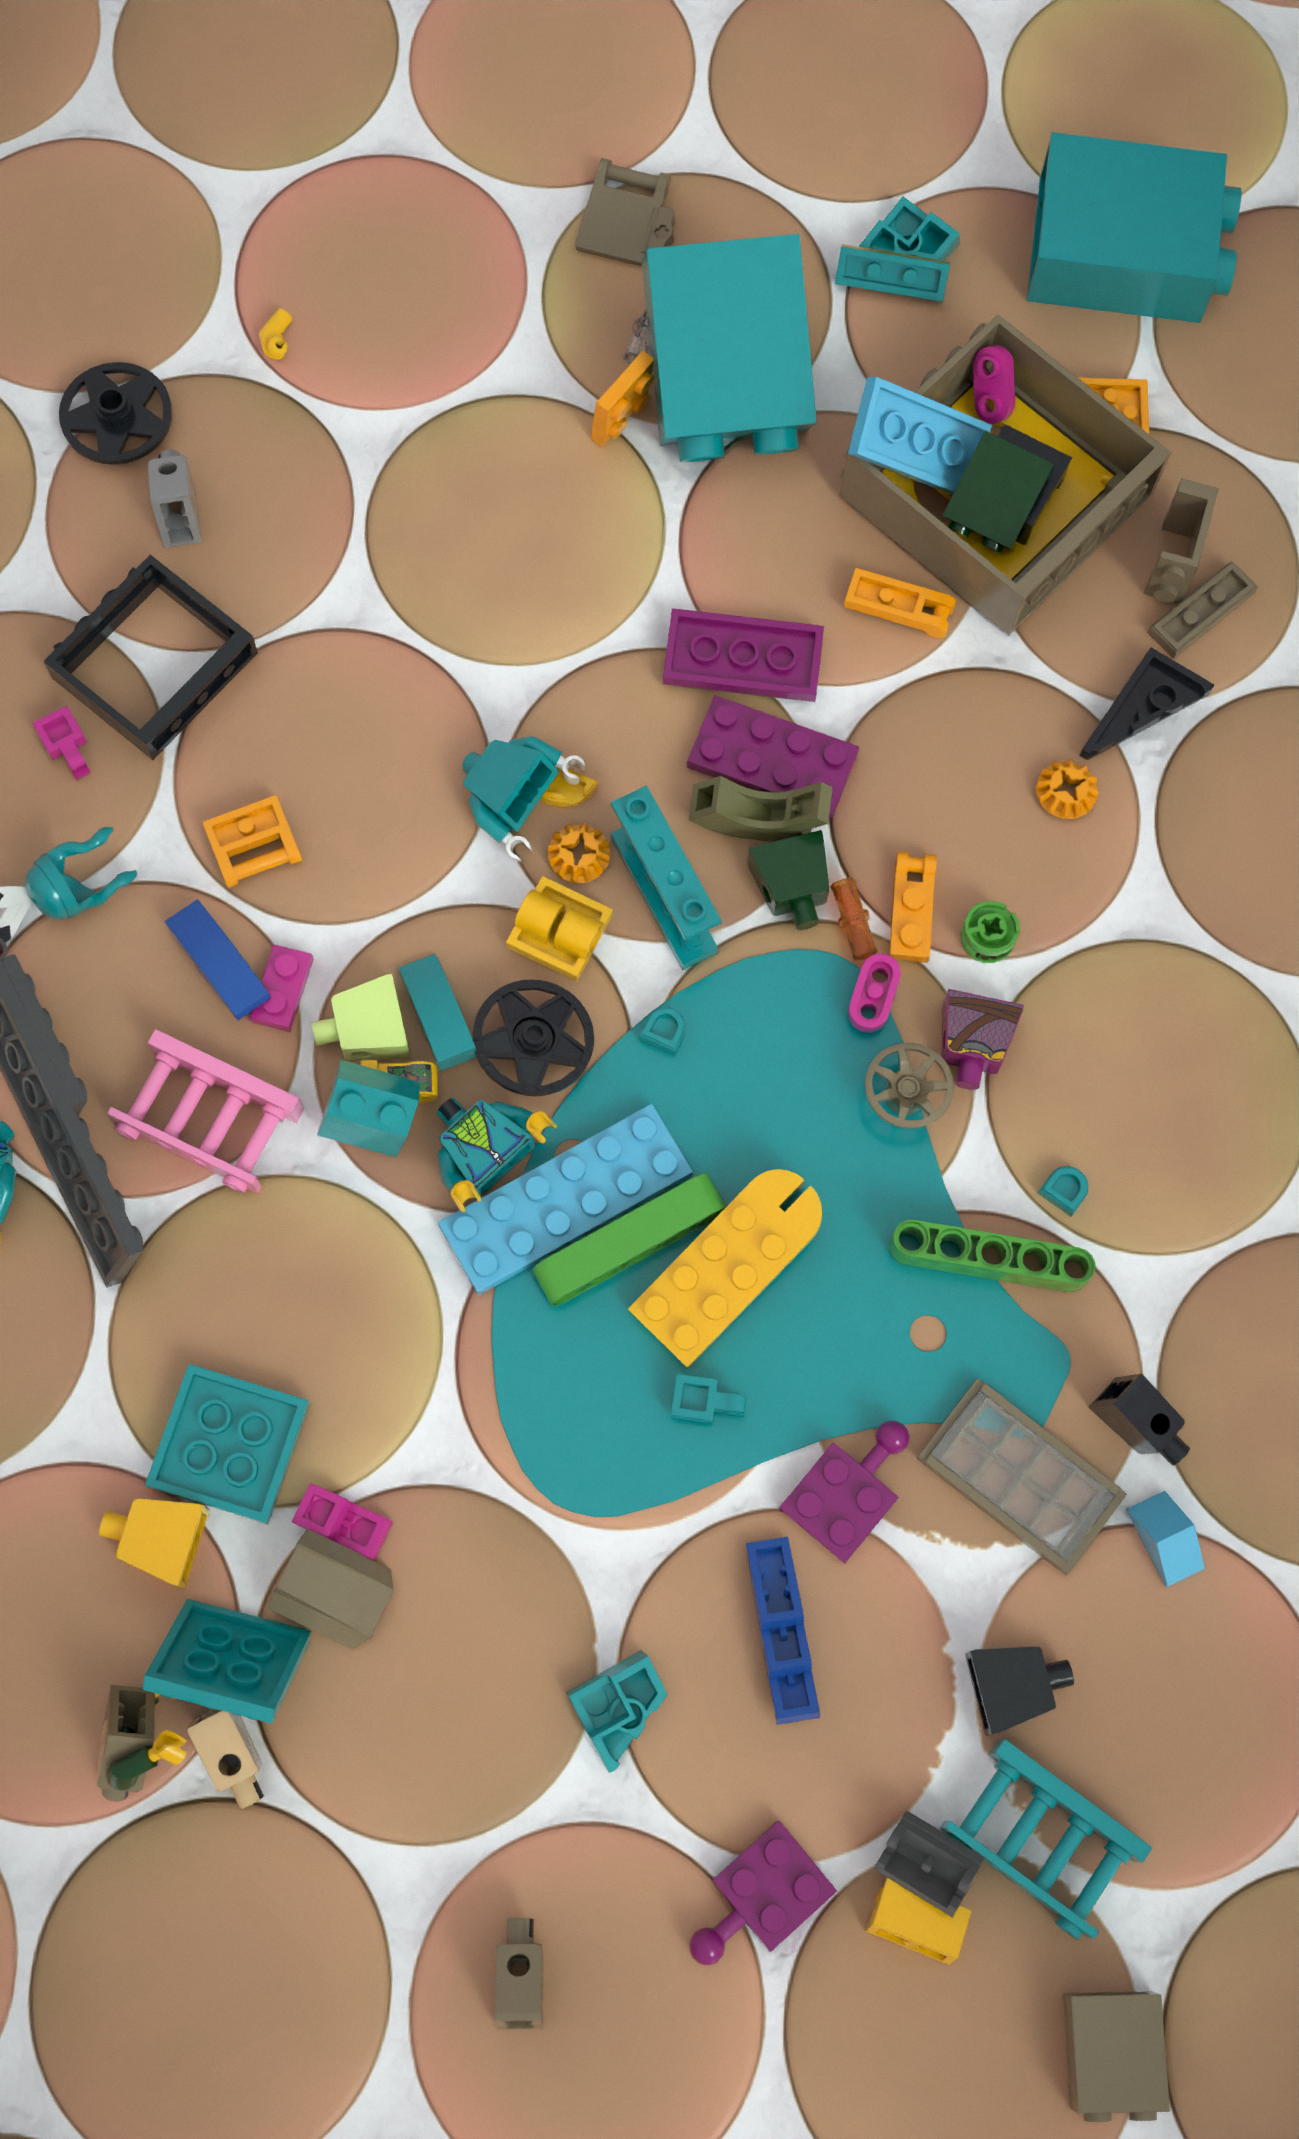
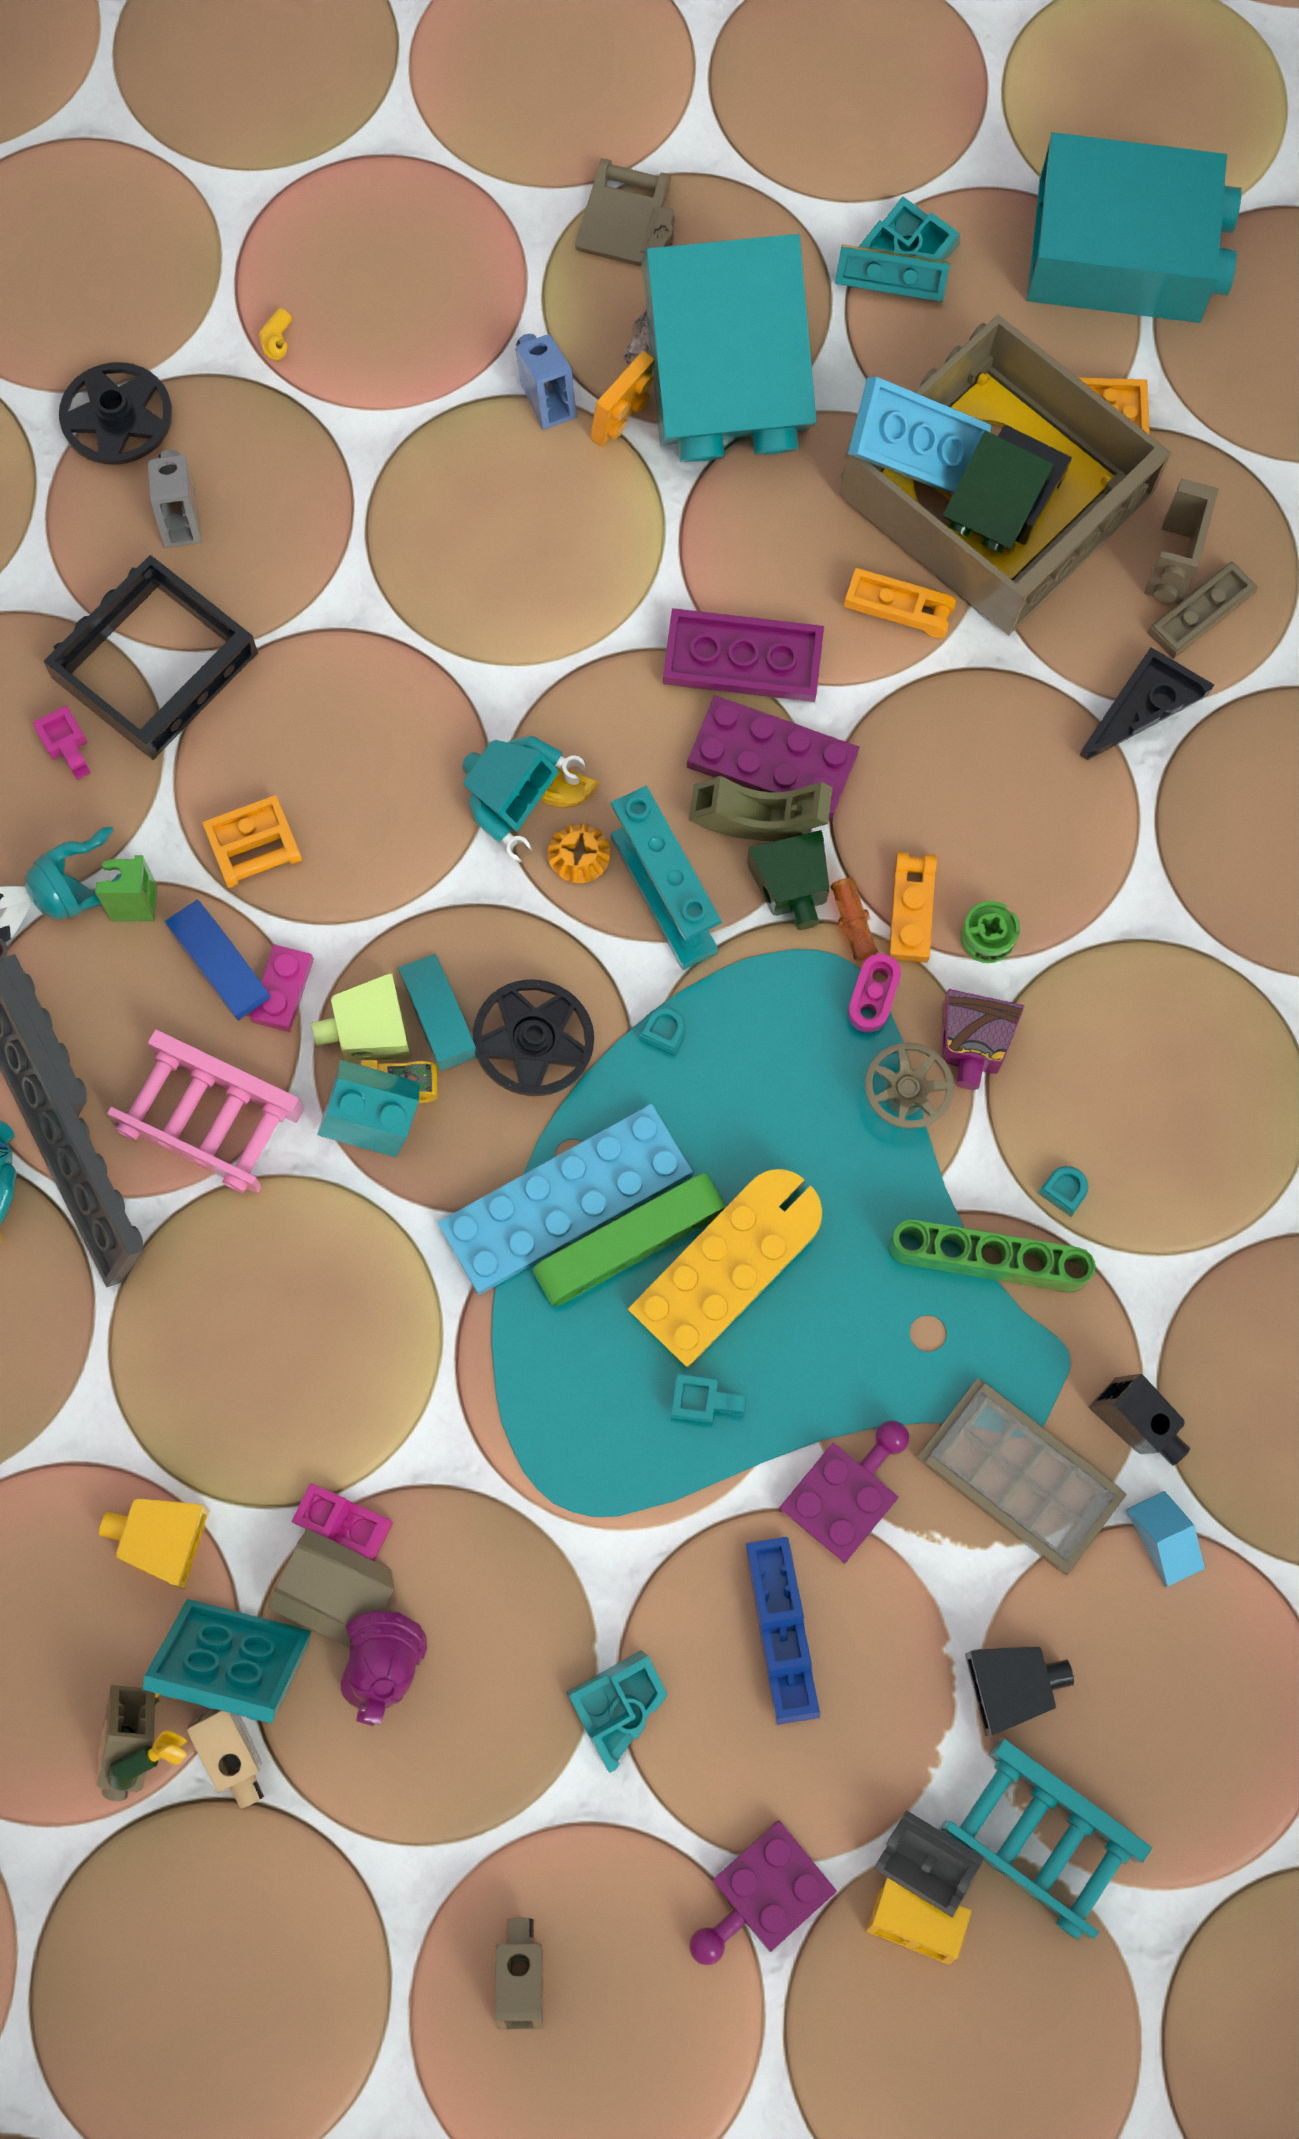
teal plate [145,1364,310,1525] -> none
torso [436,1097,557,1212] -> none
yellow plate [506,876,613,981] -> none
dark pink plate [973,345,1015,424] -> none
light orange gear [1036,759,1100,819] -> none
dark tan brick [1063,1991,1170,2122] -> none
none -> bright green hinge [95,855,157,921]
none -> magenta helmet [341,1611,427,1726]
none -> medium blue torso [515,334,577,430]

